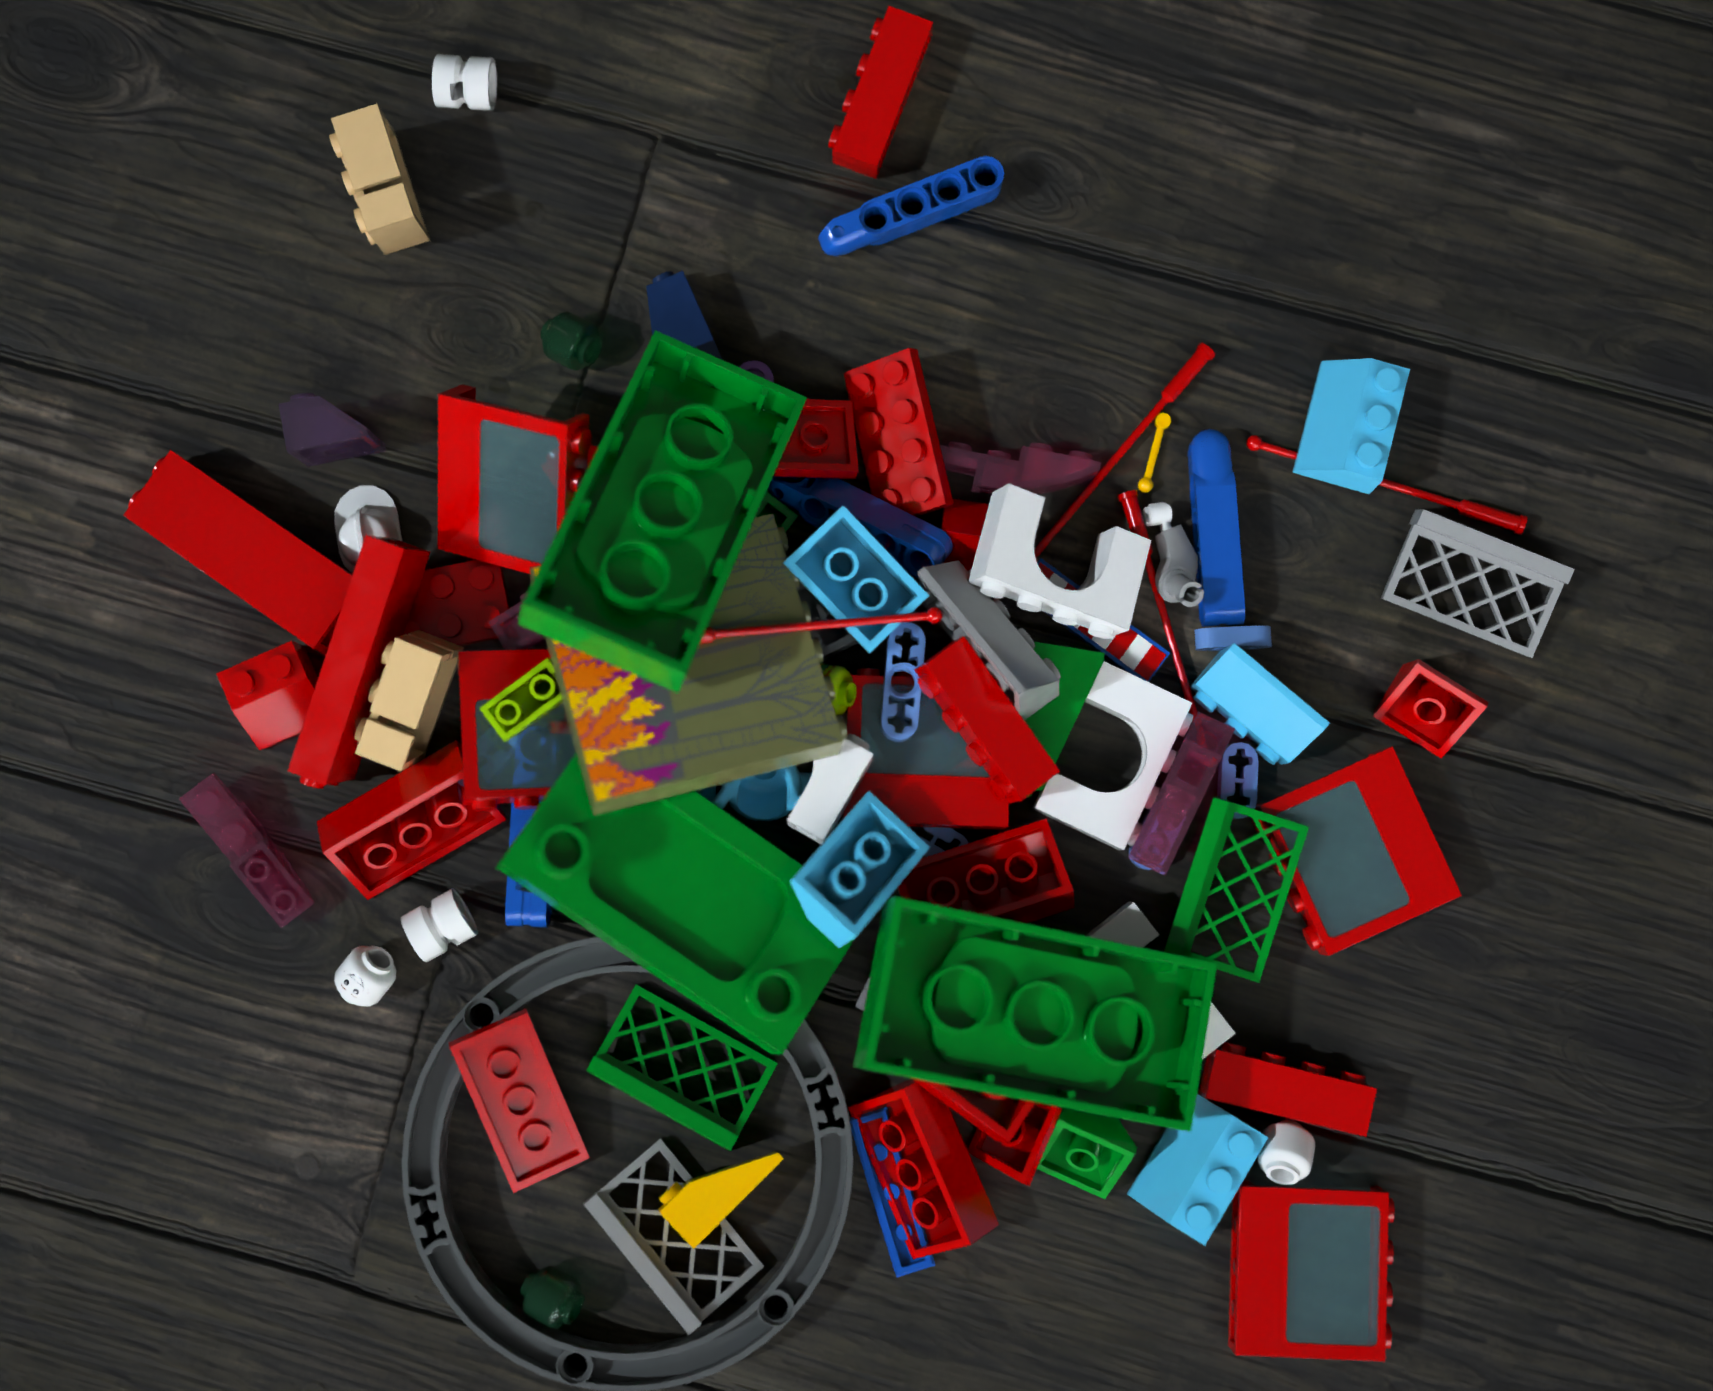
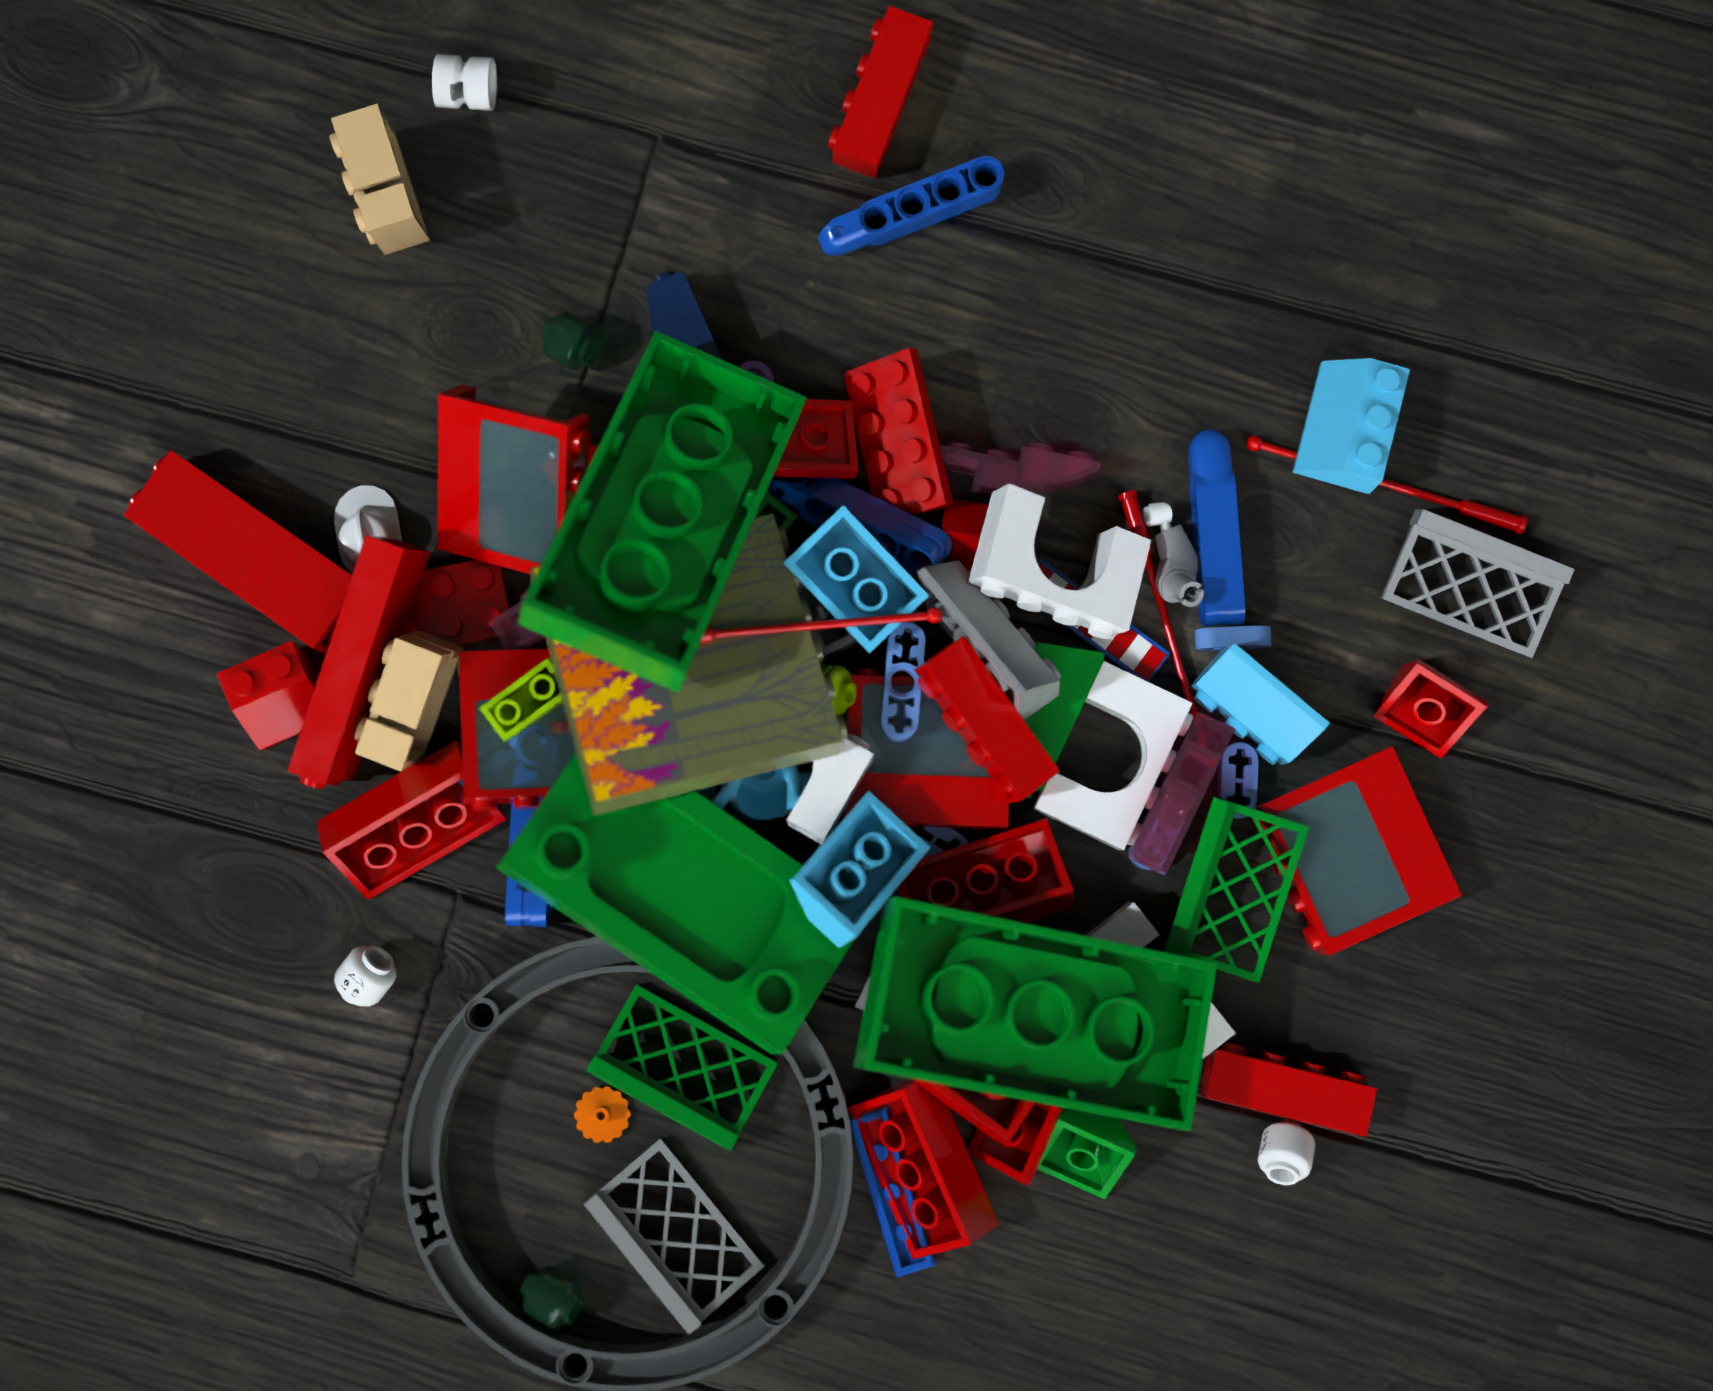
clear pink slope [179,772,315,928] -> none
clear purple slope [278,393,386,467] -> none
white wheel [401,888,478,963] -> none
red plate [448,1009,590,1193] -> none
yellow slope [658,1151,784,1249] -> none
red piece [1034,343,1216,561] -> none
medium azure slope [1127,1094,1268,1245] -> none
yellow hinge [1138,413,1171,493] -> none
panel [1228,1180,1395,1362] -> none
none -> orange piece [574,1086,631,1143]

